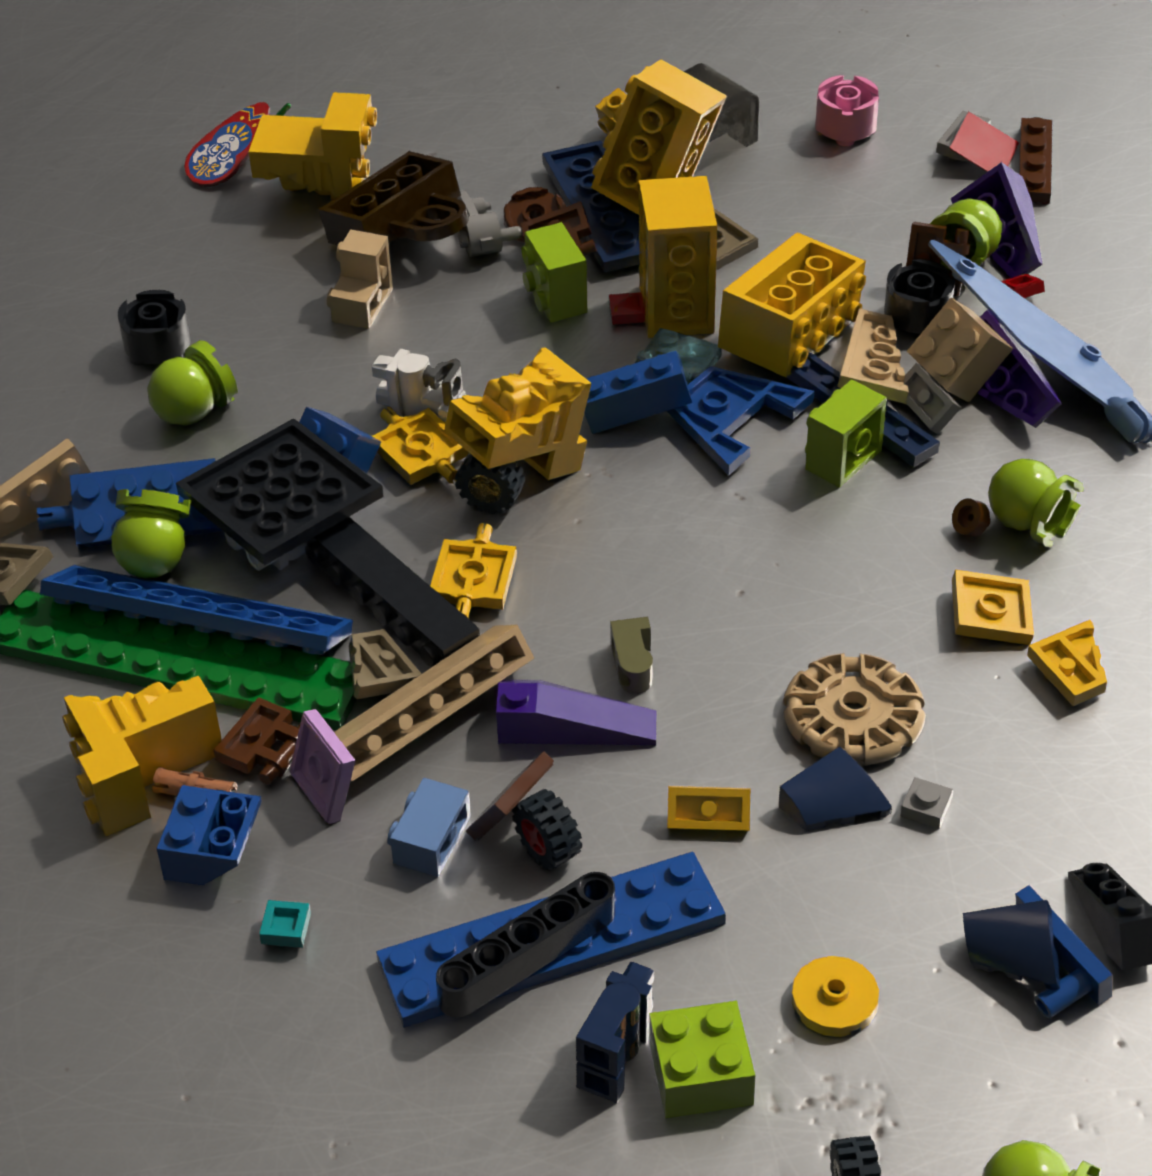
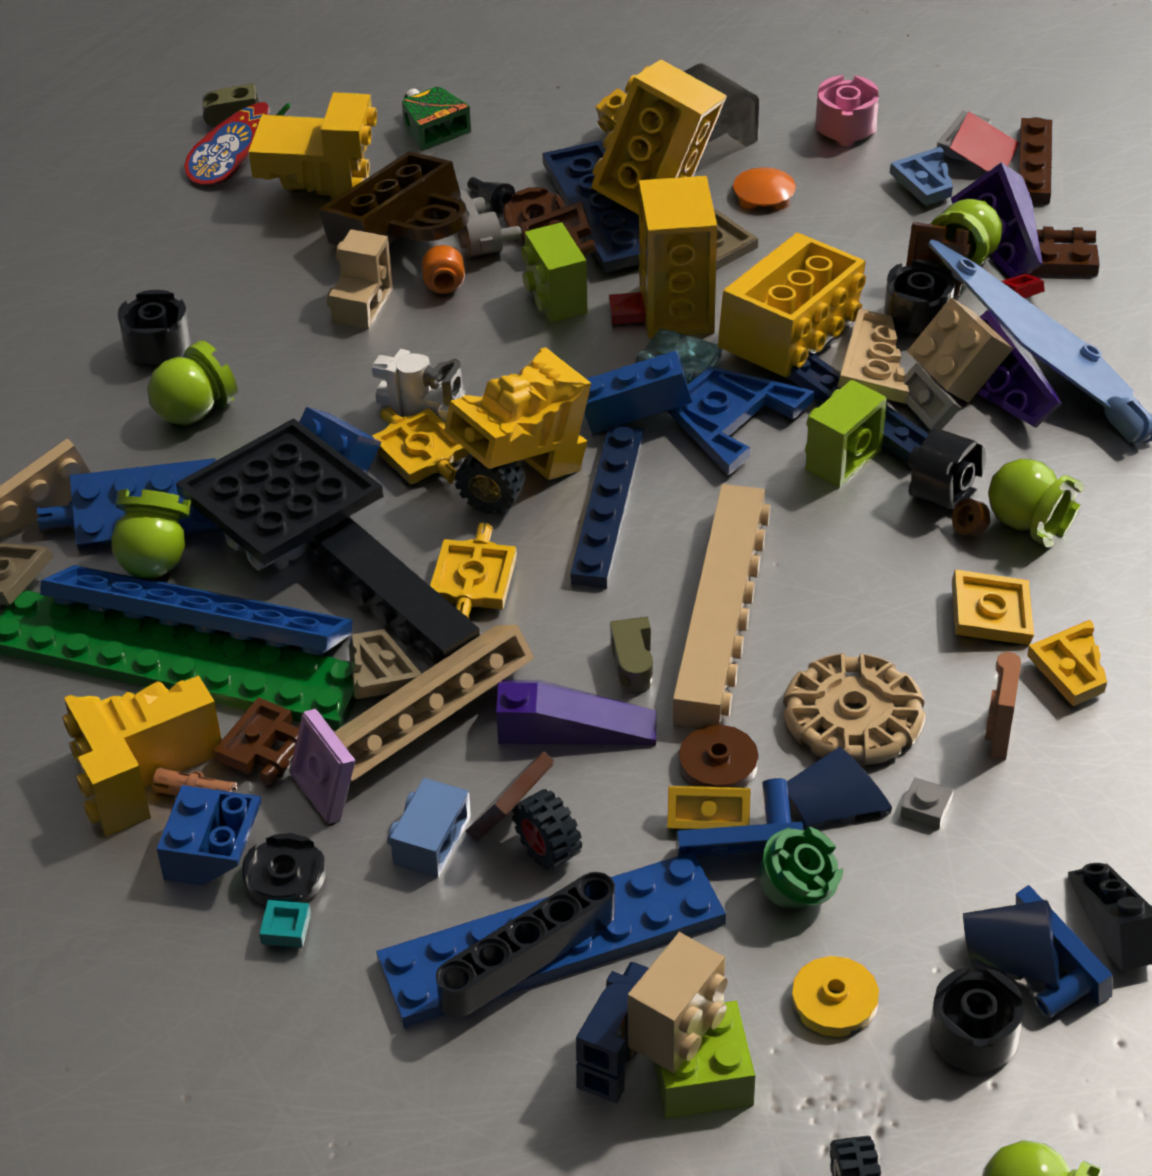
none -> olive leg [203,83,259,127]
none -> black plate [242,833,326,905]
none -> green torso [402,87,471,151]
none -> orange head [421,245,465,294]
none -> black cone [467,177,516,214]
none -> dark blue plate [570,426,643,588]
none -> tan brick [628,932,728,1073]
none -> tan brick [673,484,771,728]
none -> blue piece [676,778,803,857]
none -> reddish brown plate [679,724,759,788]
none -> orange dish [733,167,796,209]
none -> green cone [759,827,843,910]
none -> medium blue wing [889,147,953,206]
none -> black brick [908,428,986,510]
none -> black brick [929,968,1023,1077]
none -> nougat plate [985,652,1021,760]
none -> reddish brown plate [1032,226,1100,275]

